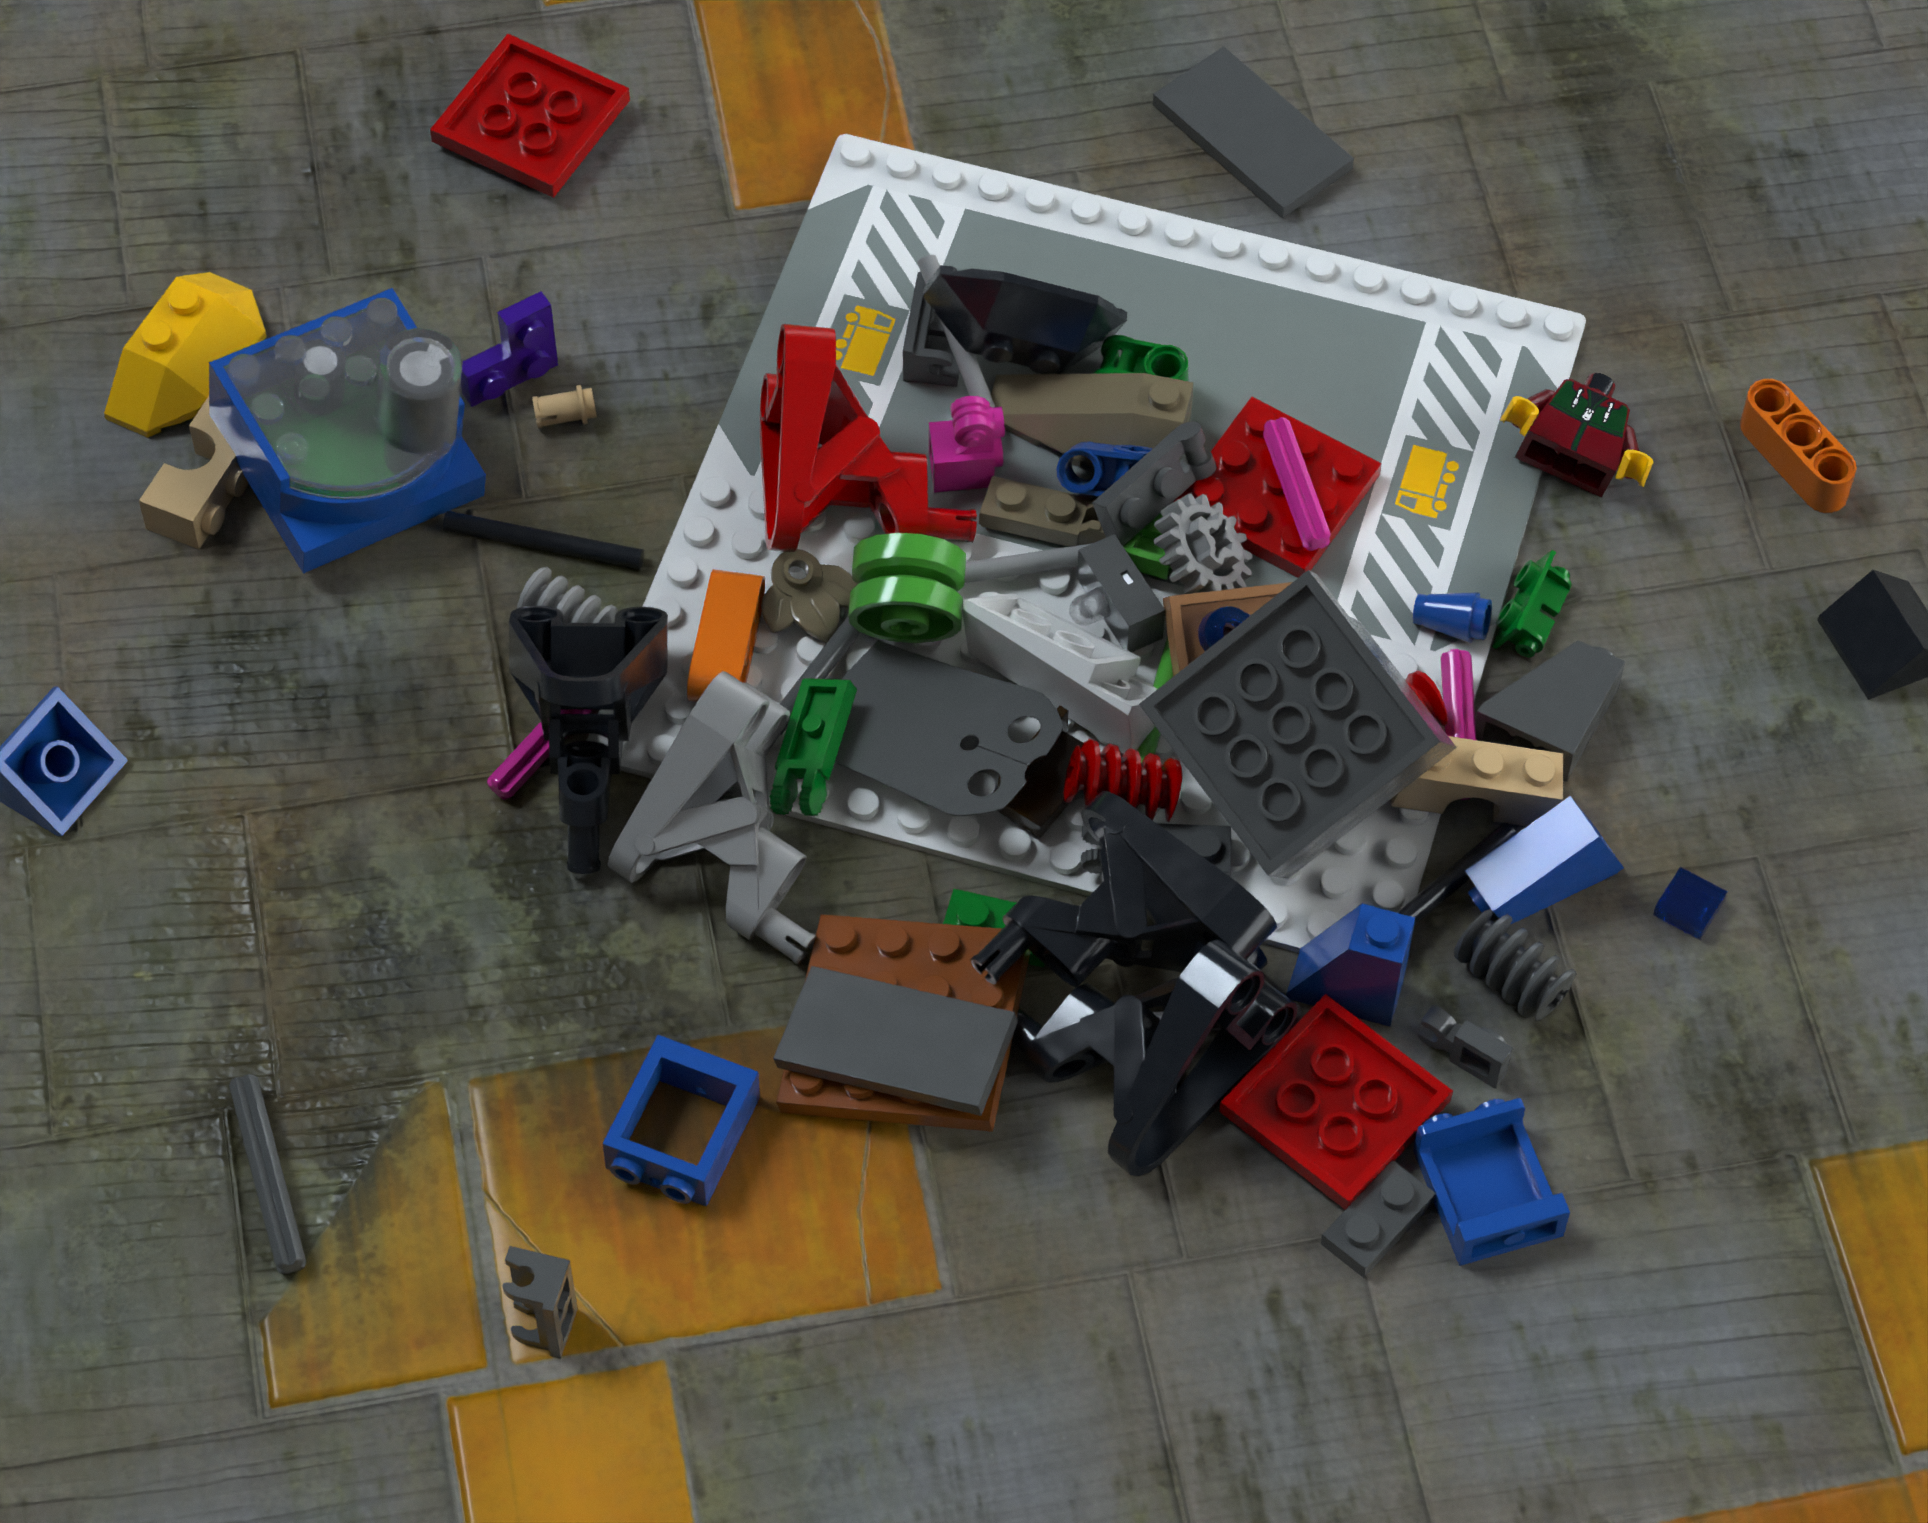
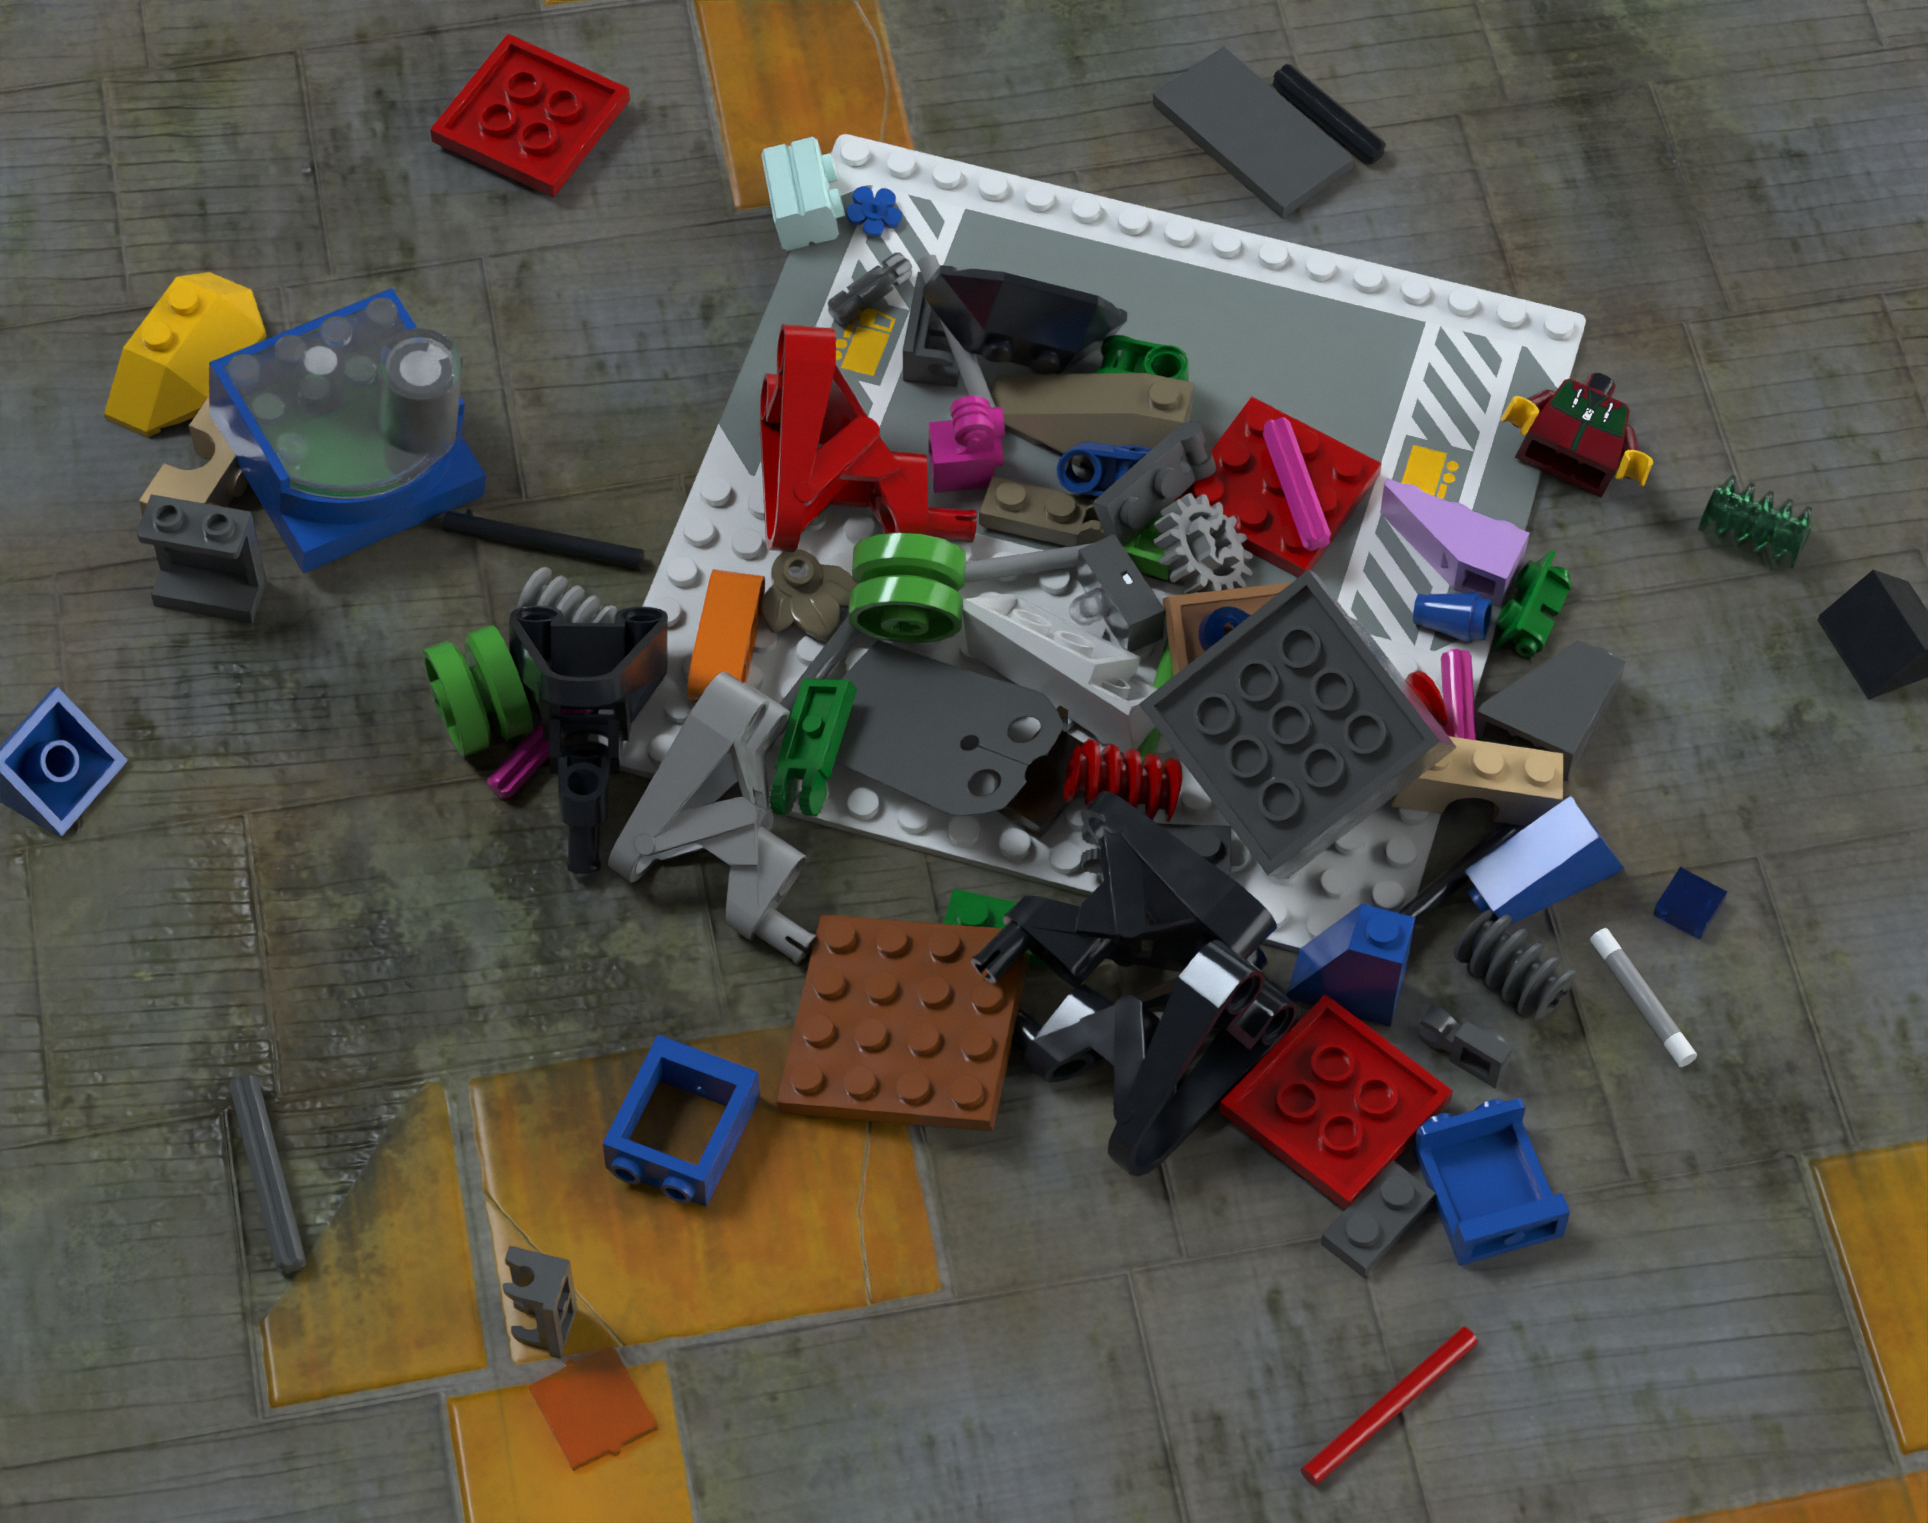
dark purple plate [458,291,558,407] -> none
tan pin [532,385,597,428] -> none
dark grey tile [773,966,1018,1116] -> none
orange beam [1740,379,1857,513] -> none
none -> dark grey panel [137,494,267,623]
none -> bright green wheel [422,624,533,758]
none -> clear orange piece [528,1344,658,1471]
none -> light aqua brick [761,137,845,251]
none -> dark grey axle [828,252,912,325]
none -> blue plant [846,186,902,237]
none -> black axle [1272,64,1386,165]
none -> red bar [1300,1326,1478,1486]
none -> lavender slope [1380,478,1530,607]
none -> light grey bar [1590,928,1697,1067]
none -> clear green piece [1698,475,1813,569]

